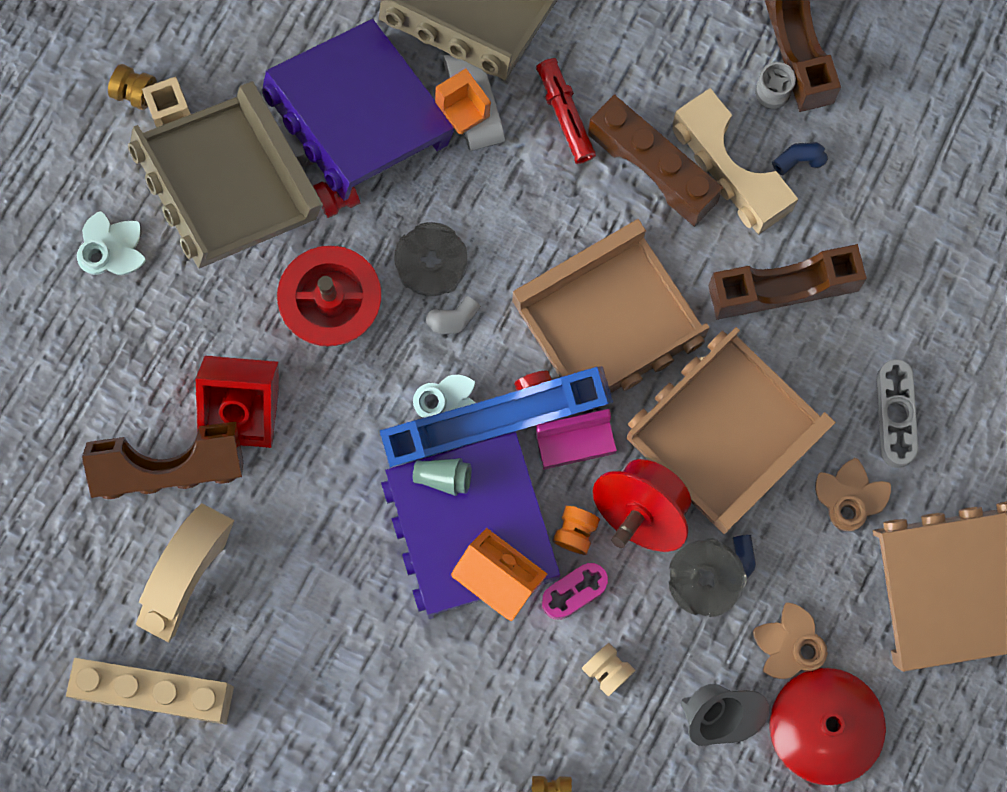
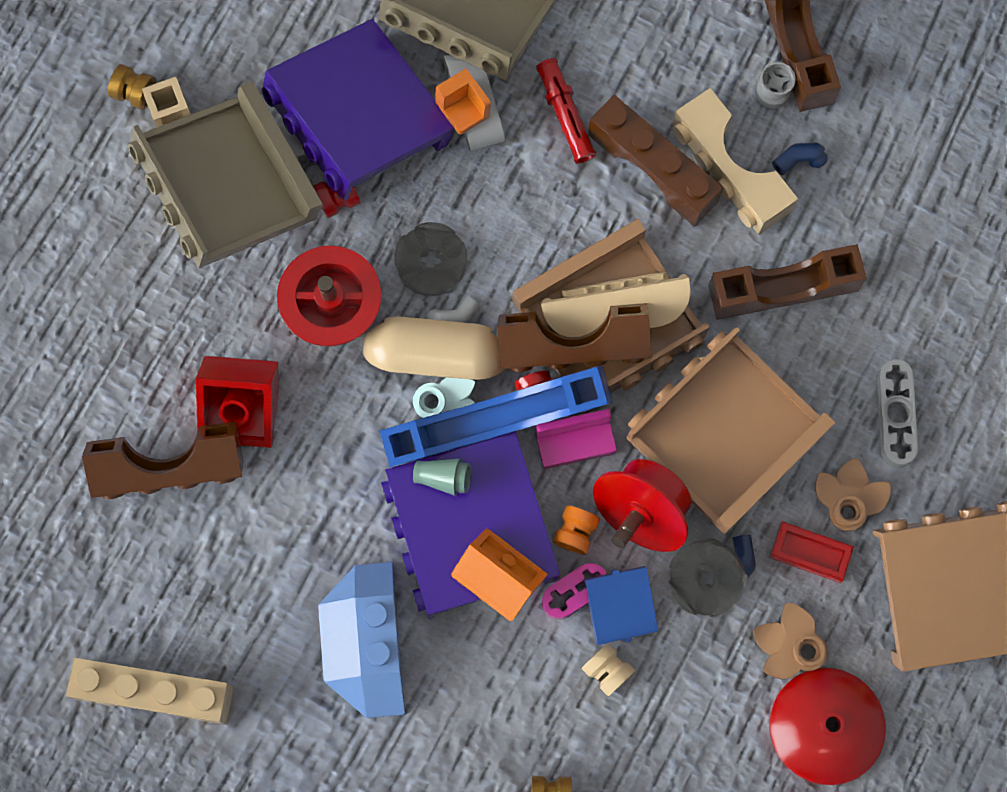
light aqua plate [77,211,146,275] -> none
tan arch [136,503,235,643] -> none
dark grey piece [681,684,769,746] -> none
none -> medium blue wedge [318,562,405,718]
none -> tan brick [363,316,505,380]
none -> reddish brown arch [497,303,652,372]
none -> tan brick [541,272,690,337]
none -> blue piece [584,566,658,645]
none -> red tile [769,521,854,584]

